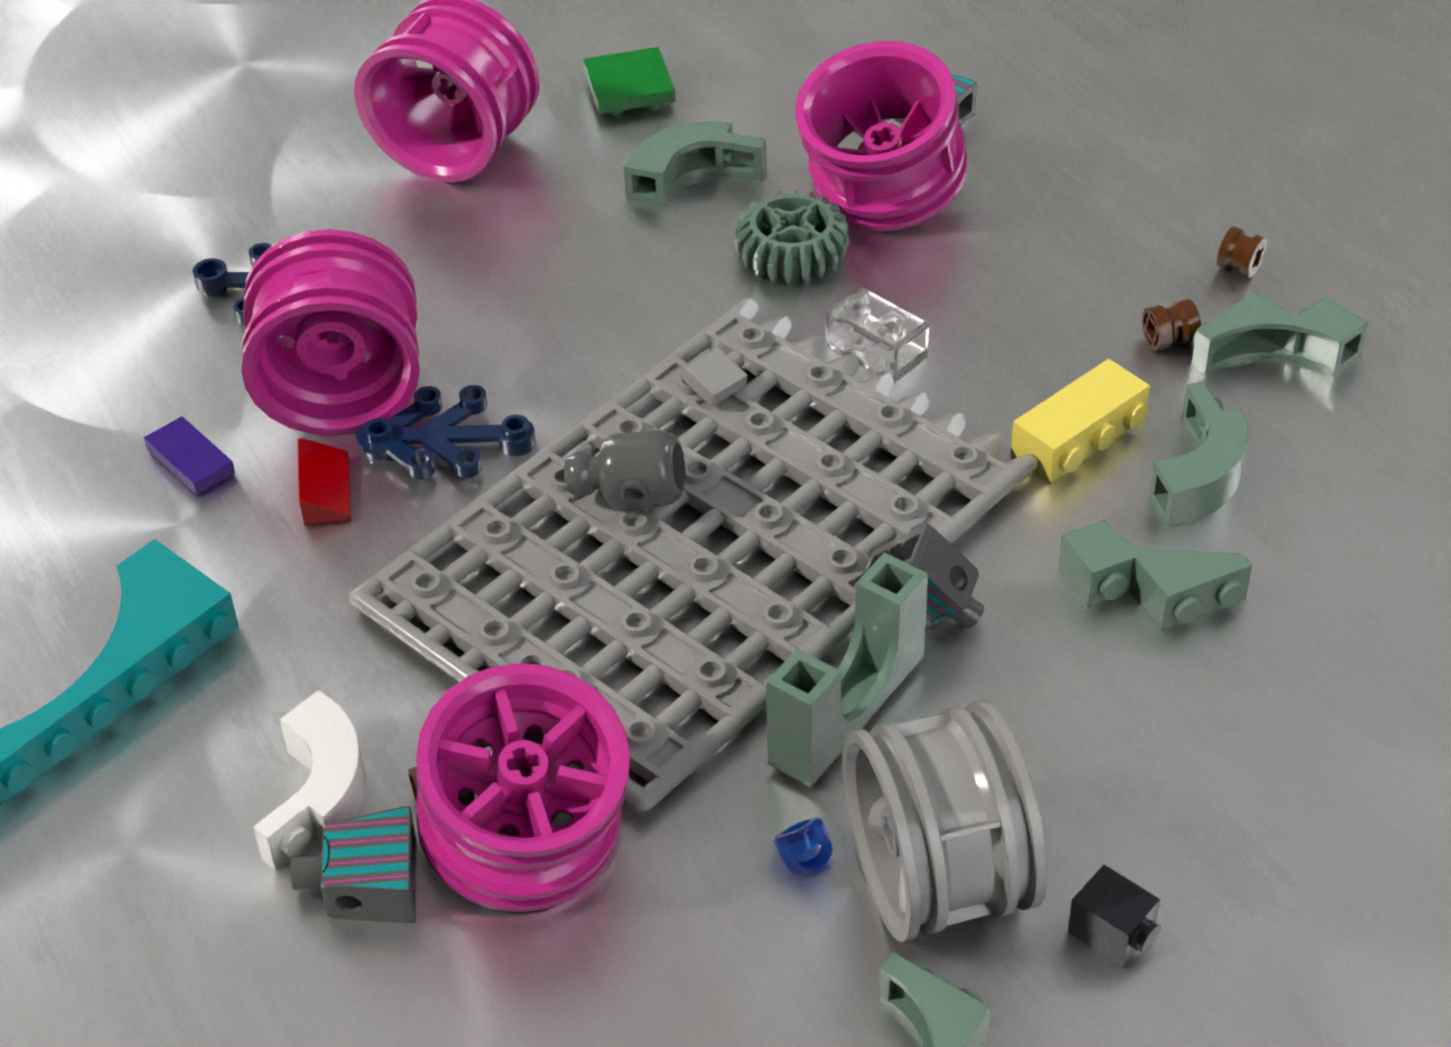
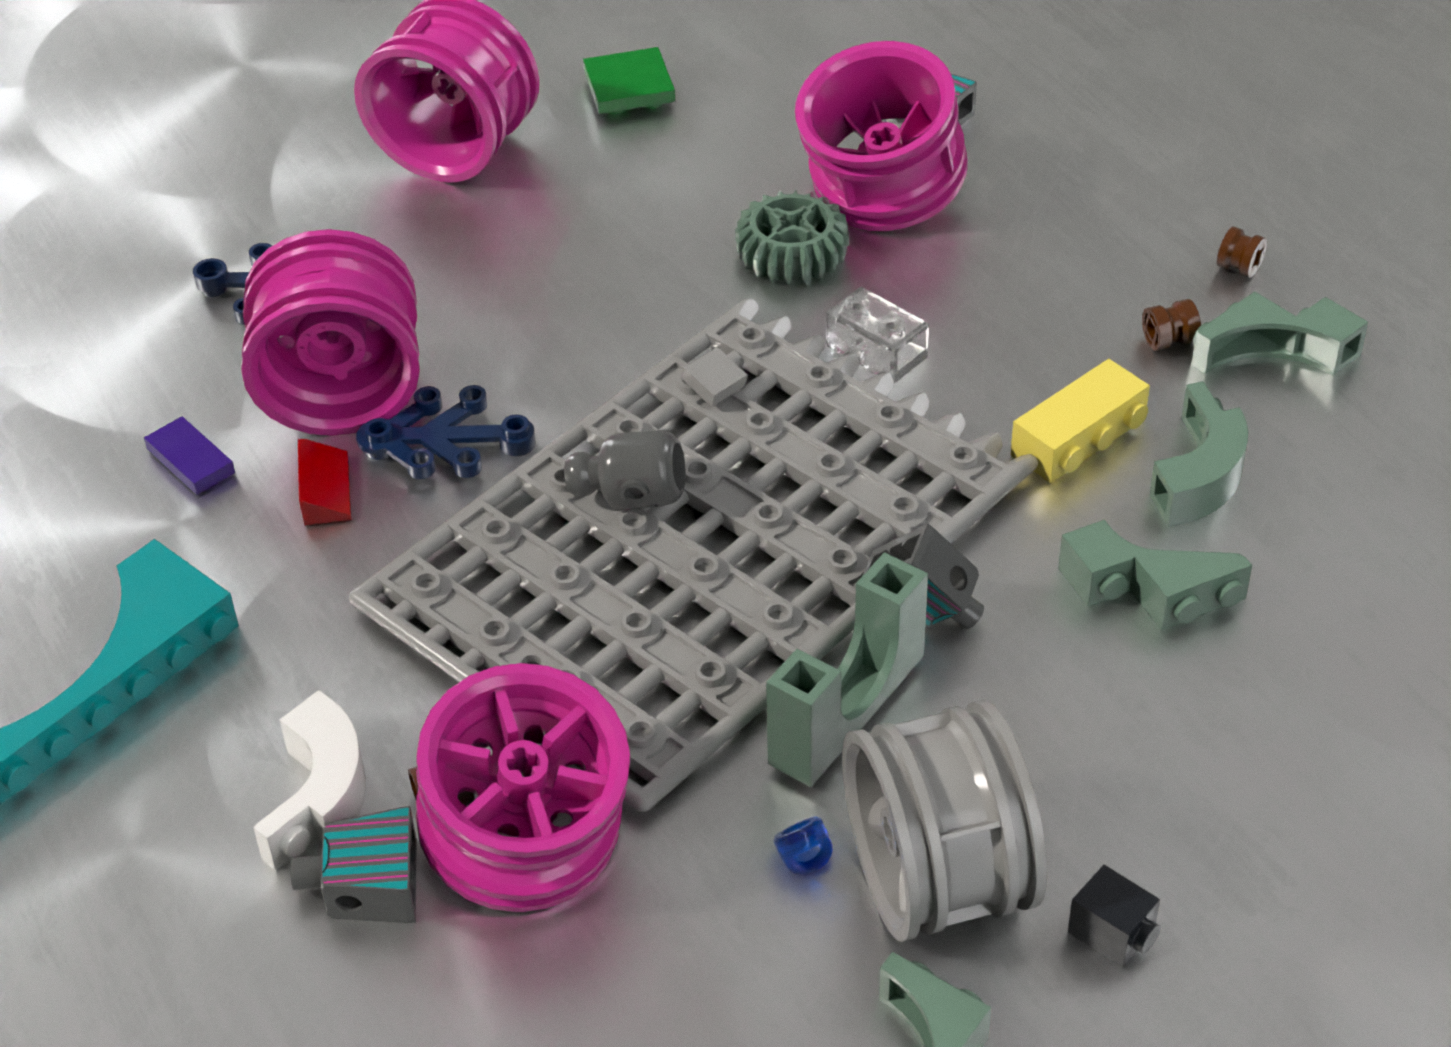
sand green arch [624,121,767,206] -> none

